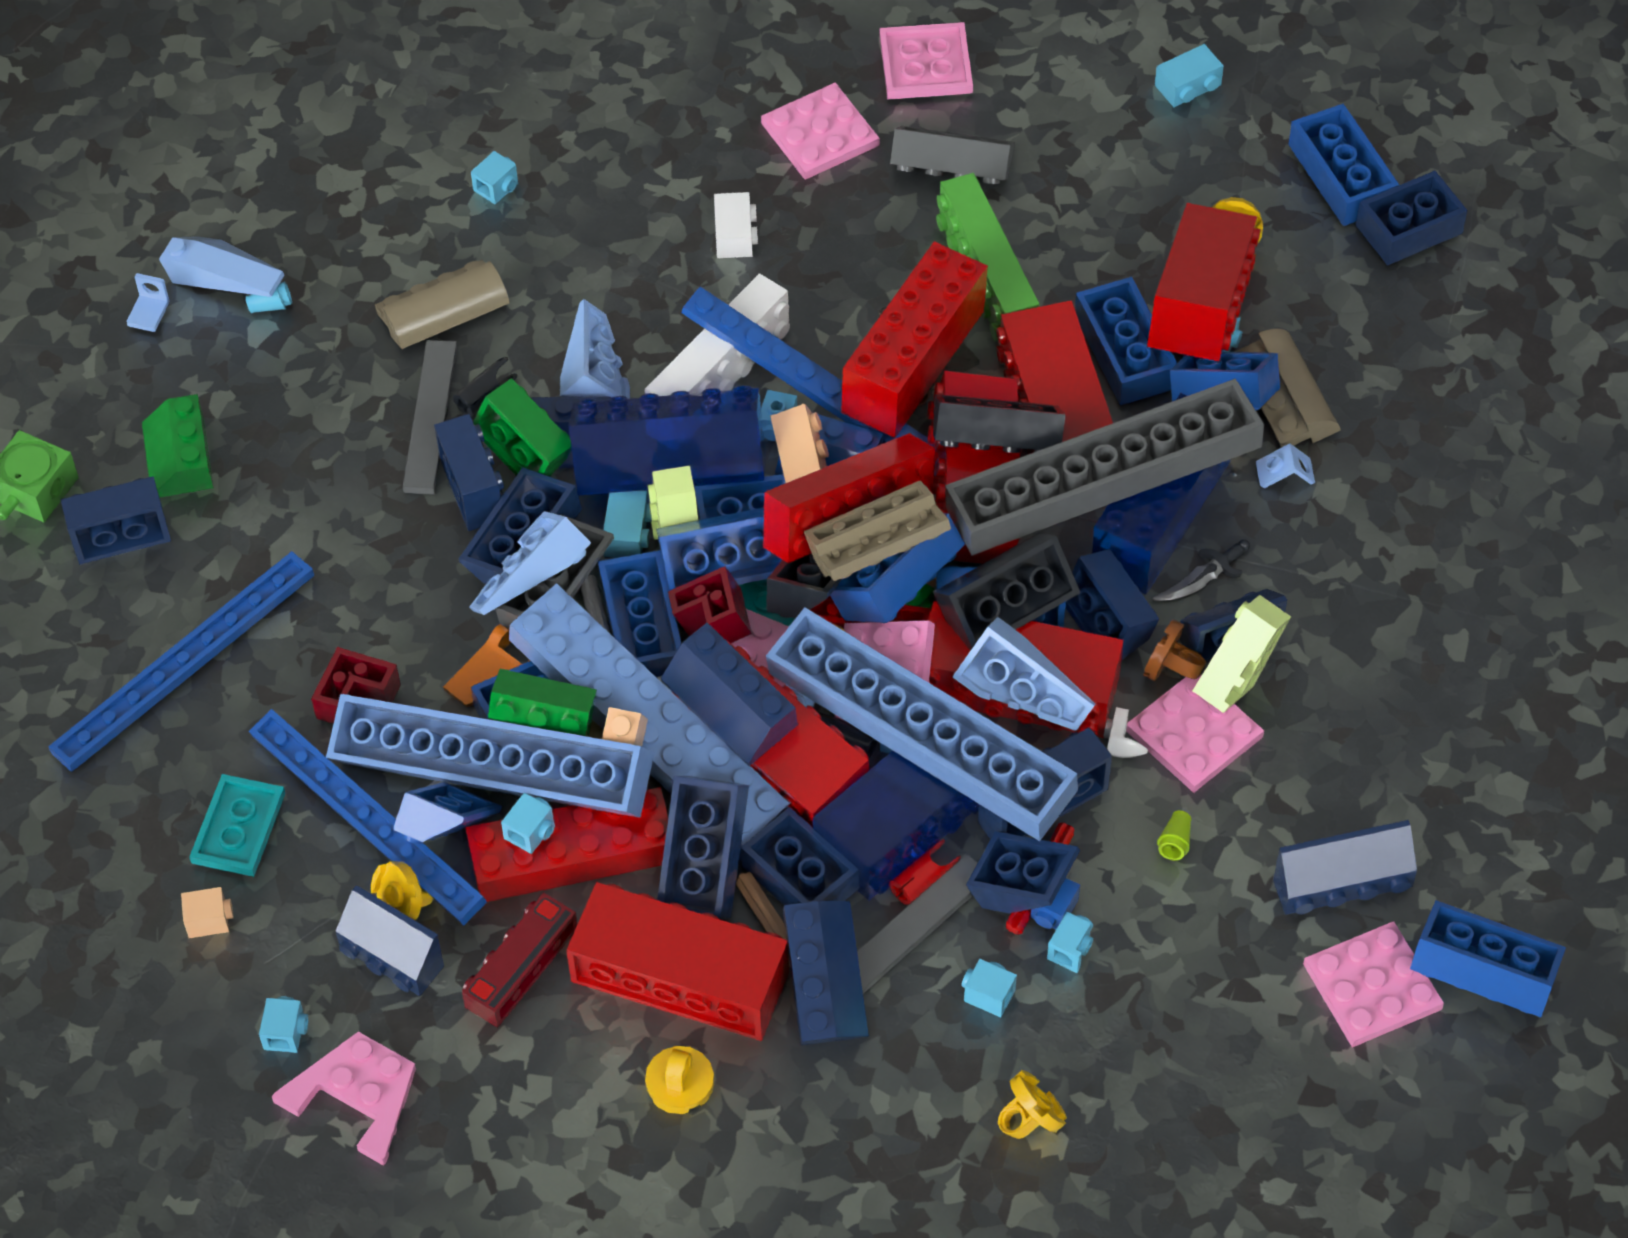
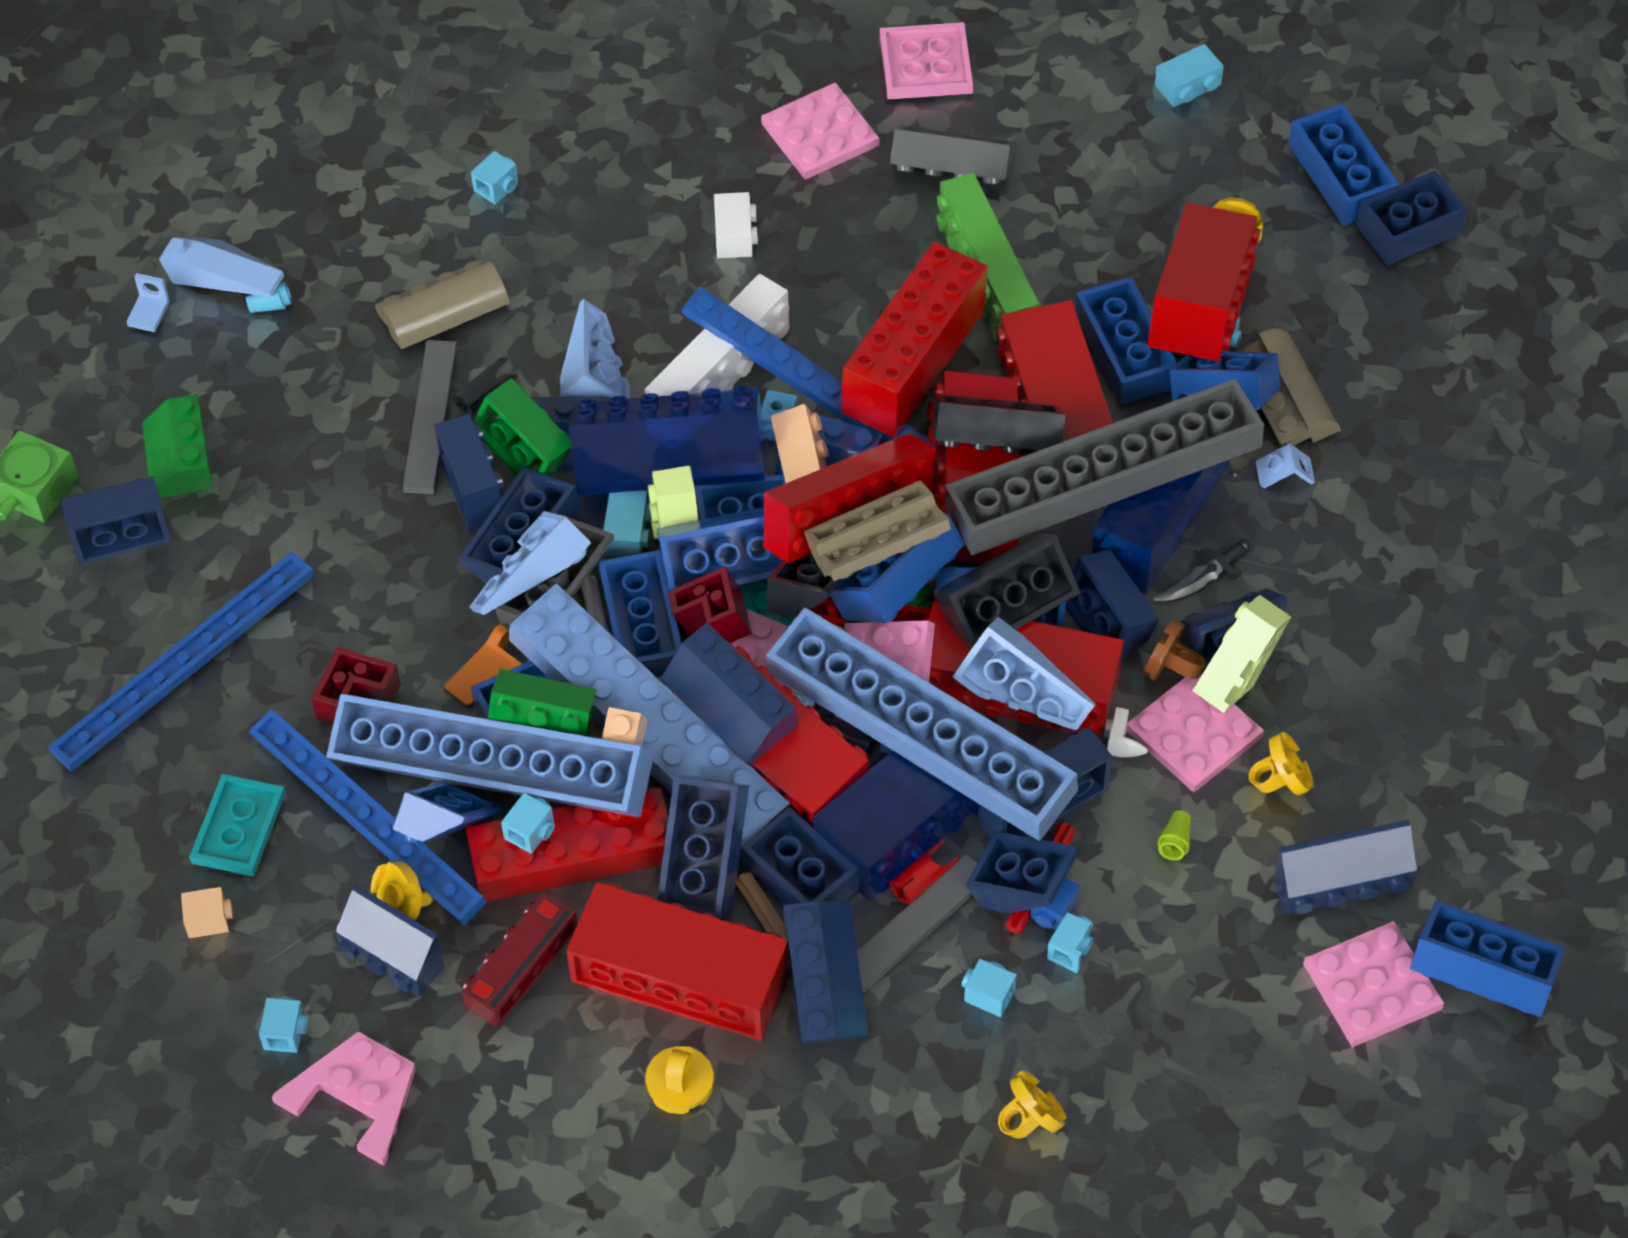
none -> yellow tile [1249,732,1314,796]

